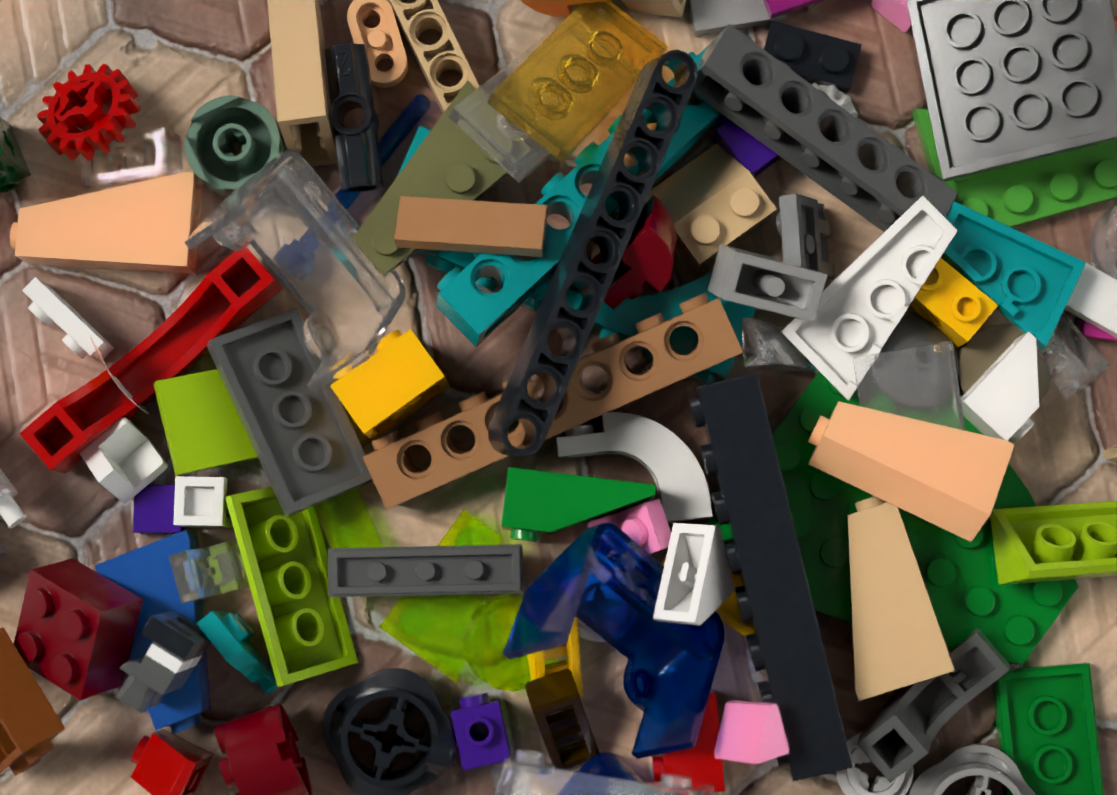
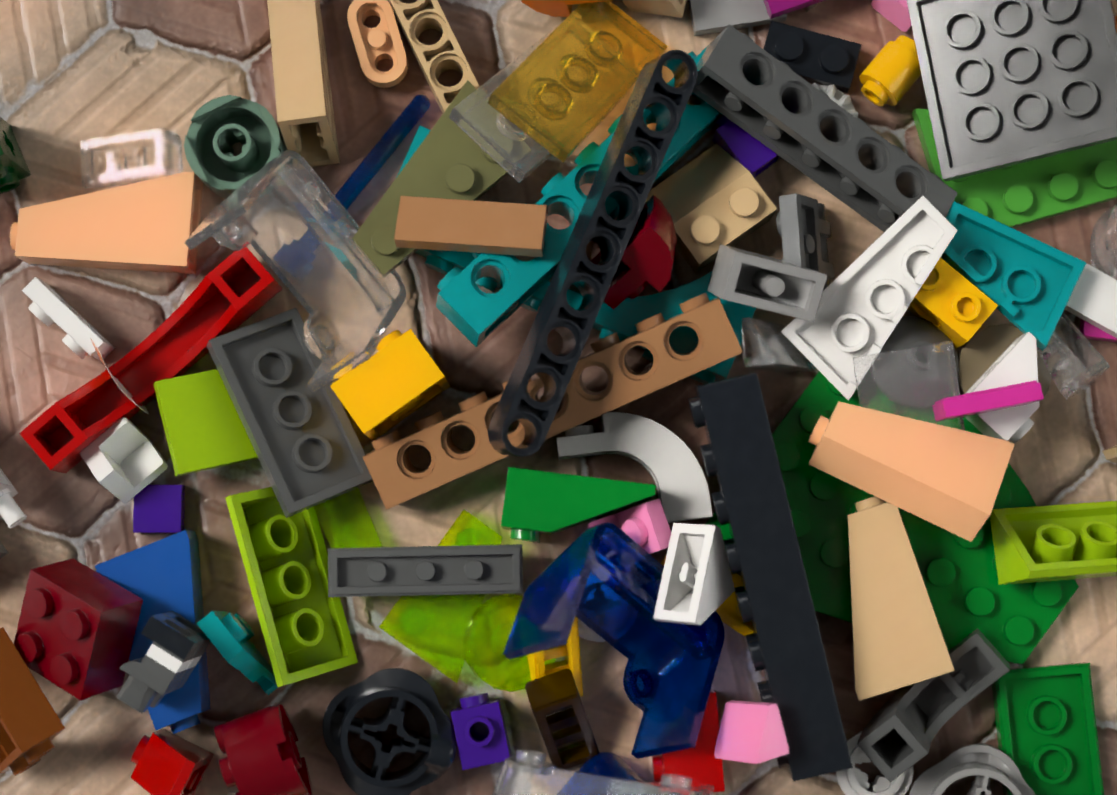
red gear [37,64,140,161] -> none
clear slope [168,540,250,604] -> none
white panel [174,476,232,528] -> none
black piece [325,43,384,193] -> none
none -> yellow brick [859,35,921,107]
none -> dark pink tile [932,380,1044,422]

